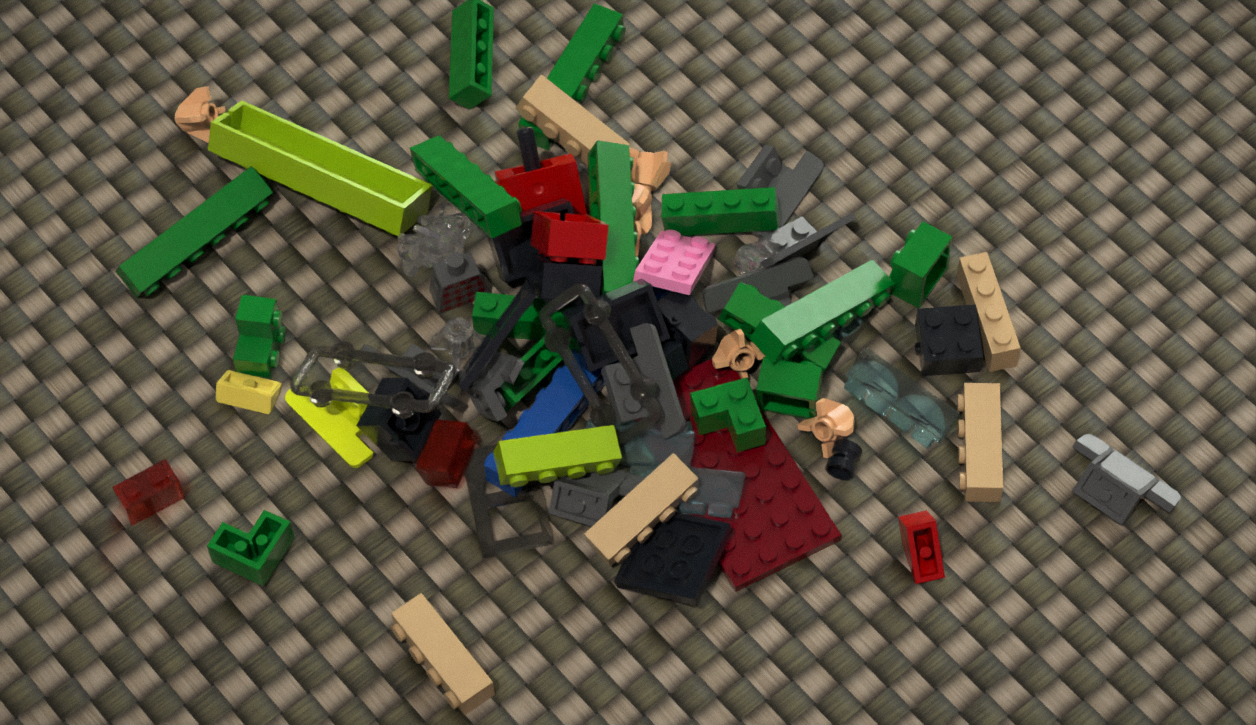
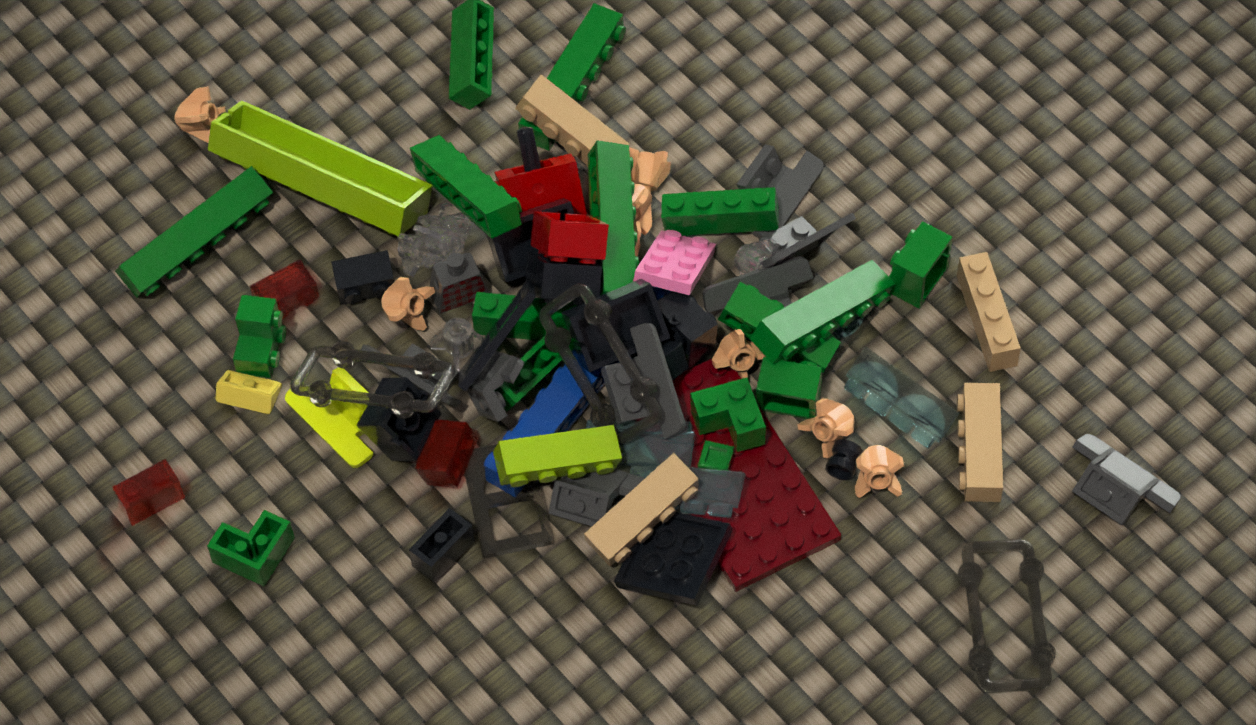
tan brick [391,593,495,716] -> none
red slope [898,510,945,584] -> none
black brick [915,304,983,376] -> none
none -> clear red brick [250,259,319,319]
none -> black brick [331,250,394,305]
none -> light nougat brick [381,277,435,331]
none -> black brick [409,508,475,583]
none -> green tile [698,440,734,477]
none -> light nougat brick [855,445,904,498]
none -> clear smoke bar [957,539,1056,693]

